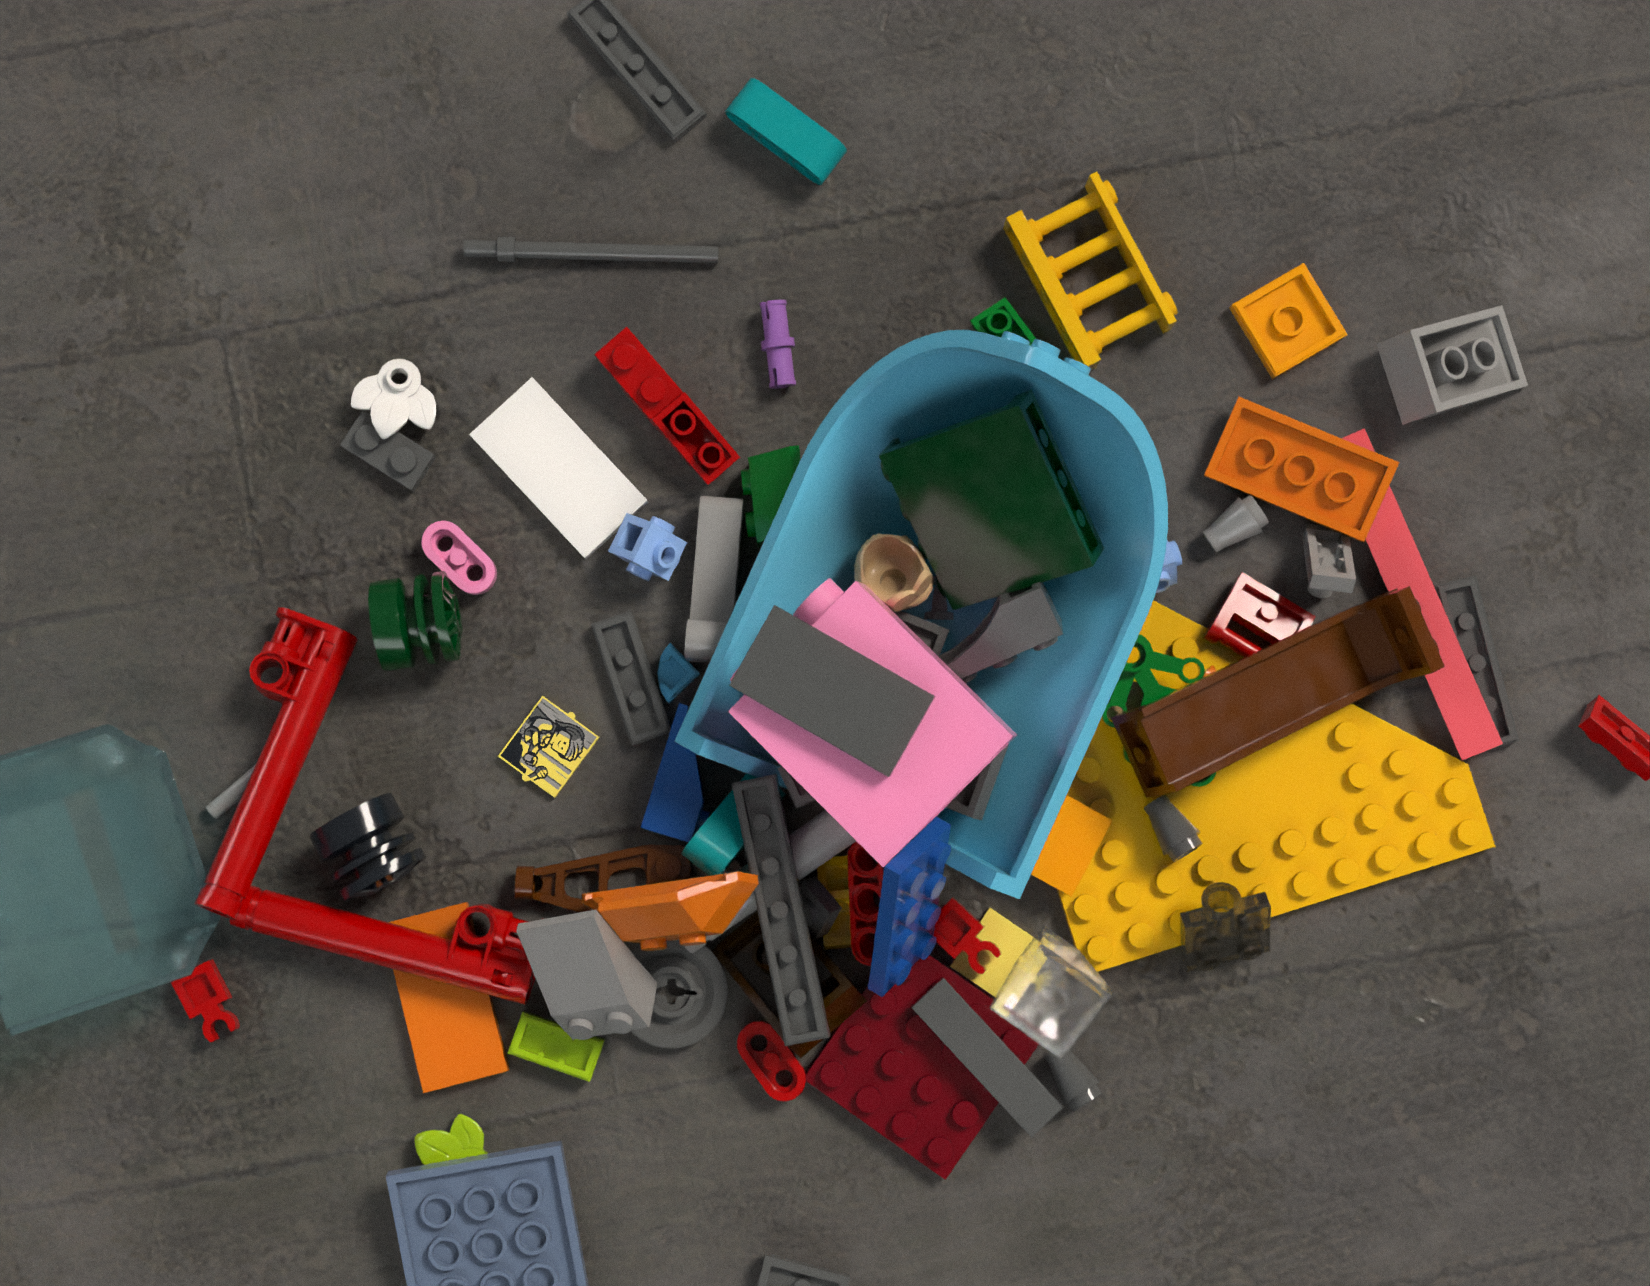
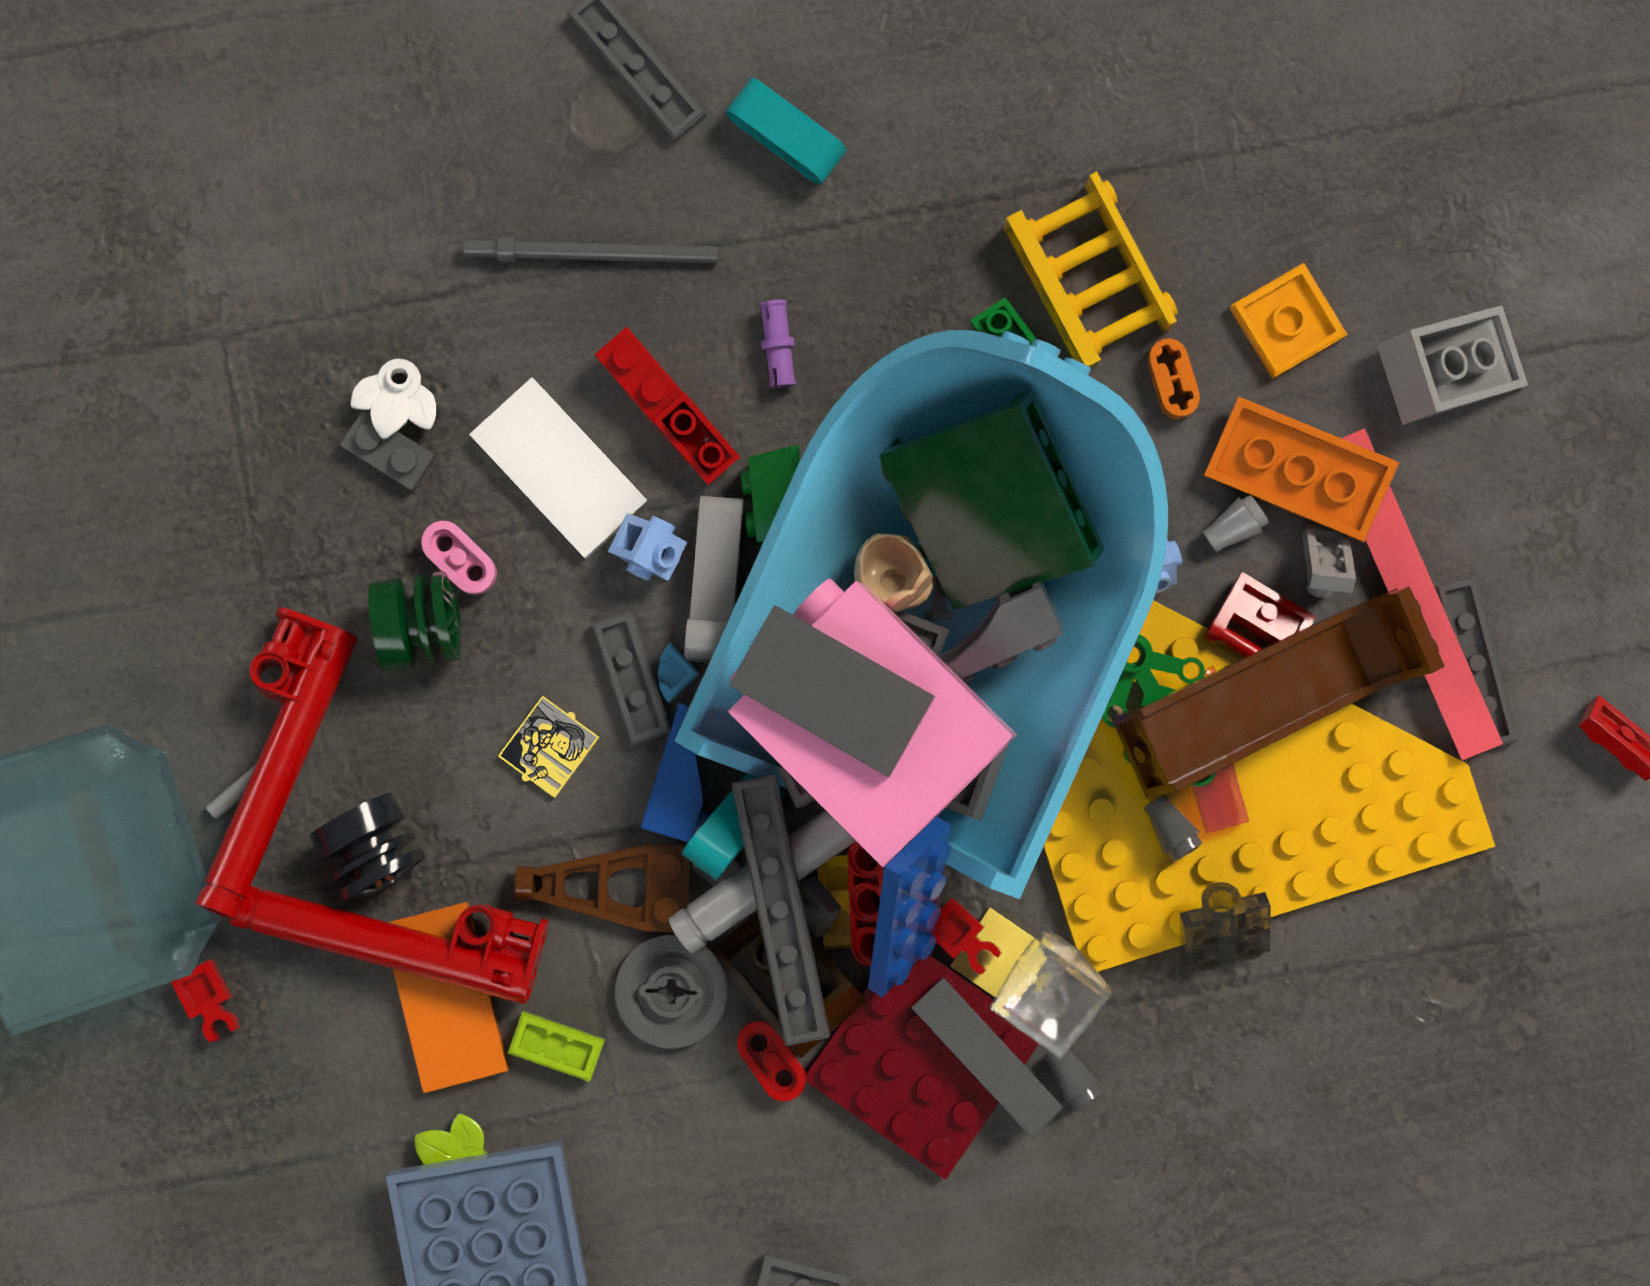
light grey slope [516,910,657,1040] -> none
orange wedge [582,871,759,951] -> none
light orange tile [1031,795,1113,897] -> none
none -> orange beam [1147,338,1200,420]
none -> clear pink tile [1192,764,1249,833]

